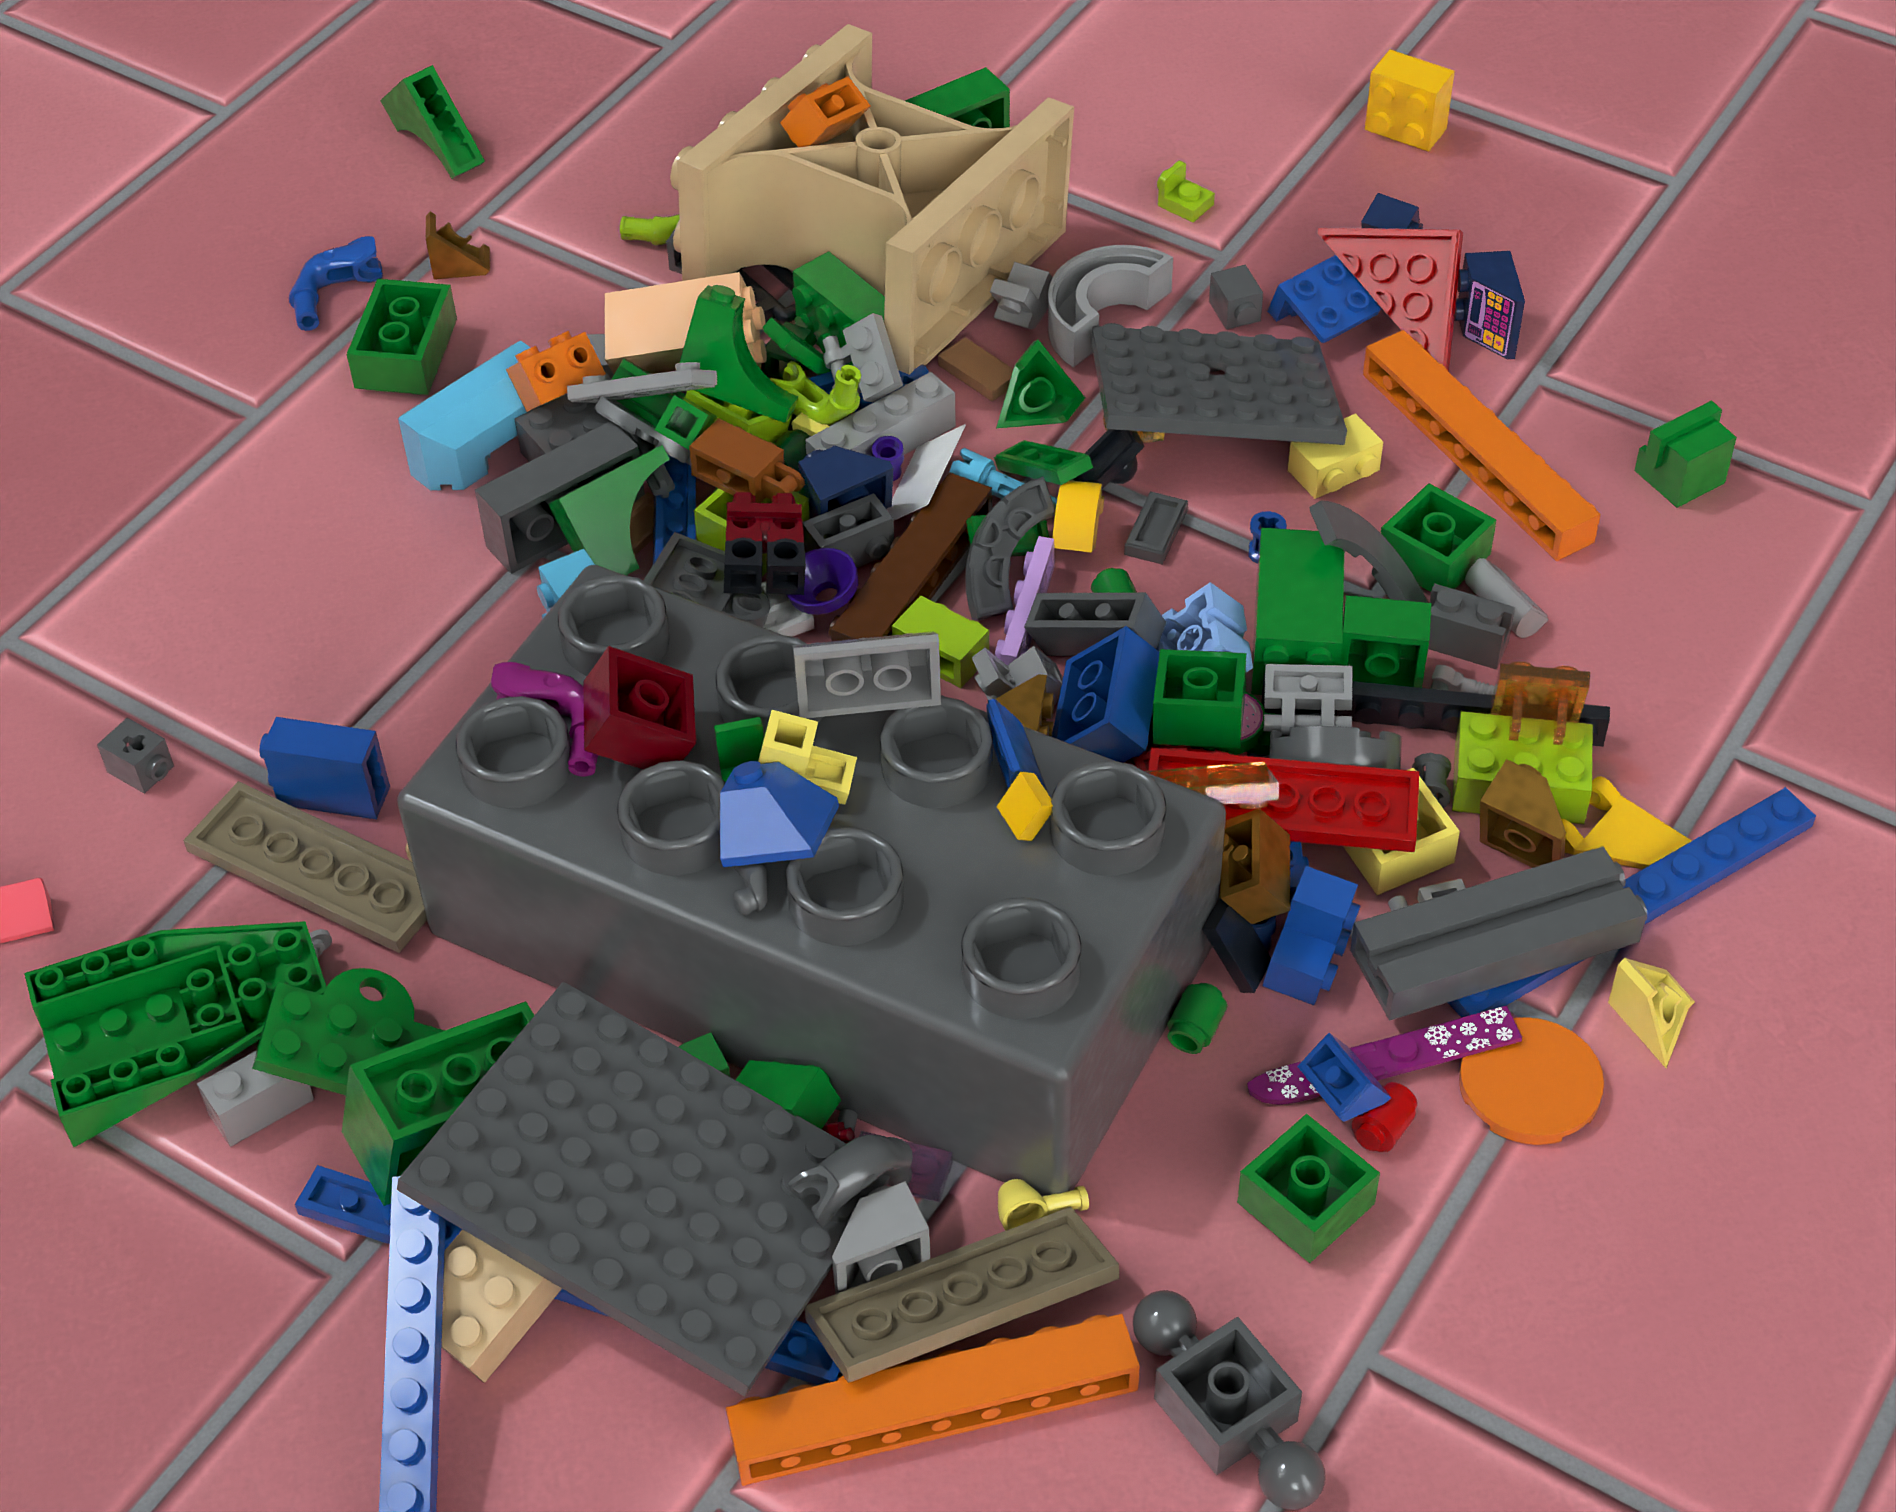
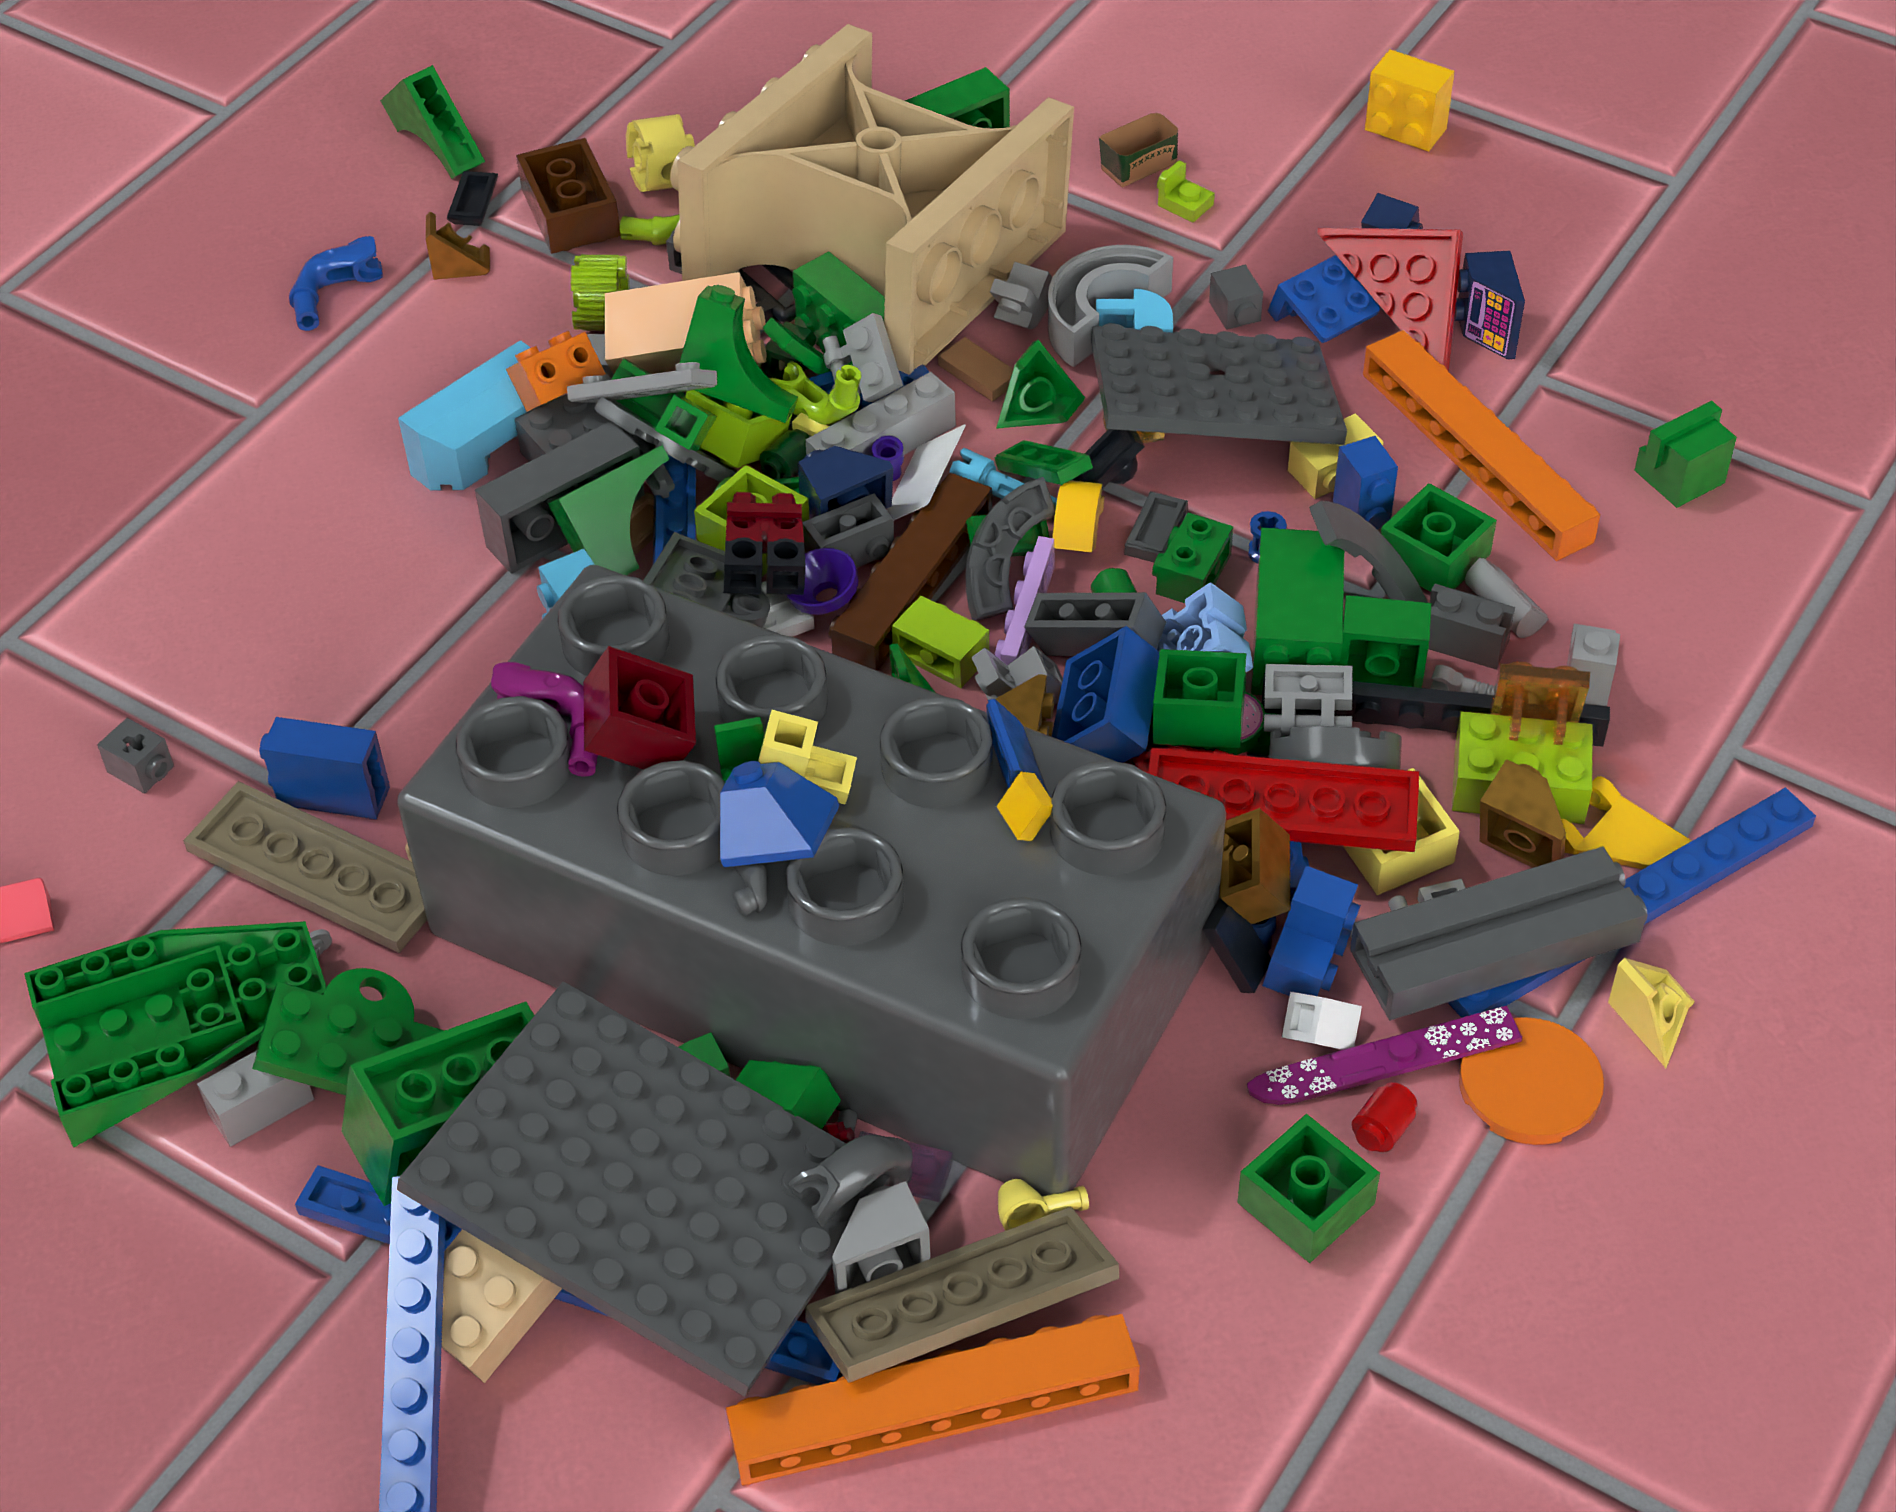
green brick [346,279,457,395] -> none
dark orange brick [689,418,805,503] -> none
orange brick [780,76,871,147] -> none
light grey slope [792,631,941,718] -> none
dark grey brick [1132,1290,1325,1510] -> none
clear orange plate [1144,762,1279,809] -> none
green brick [1167,983,1228,1054] -> none
blue slope [1297,1033,1391,1122] -> none
dark grey bush [1412,753,1451,808] -> none
none -> black tile [447,171,498,226]
none -> reddish brown brick [516,138,621,254]
none -> lime brick [571,254,630,331]
none -> light yellow brick [626,114,695,192]
none -> medium azure brick [1096,289,1173,333]
none -> medium nougat piece [1099,113,1178,188]
none -> green brick [1152,512,1233,603]
none -> white panel [1282,992,1362,1050]
none -> blue brick [1333,436,1398,530]
none -> light grey arch [1561,624,1620,706]

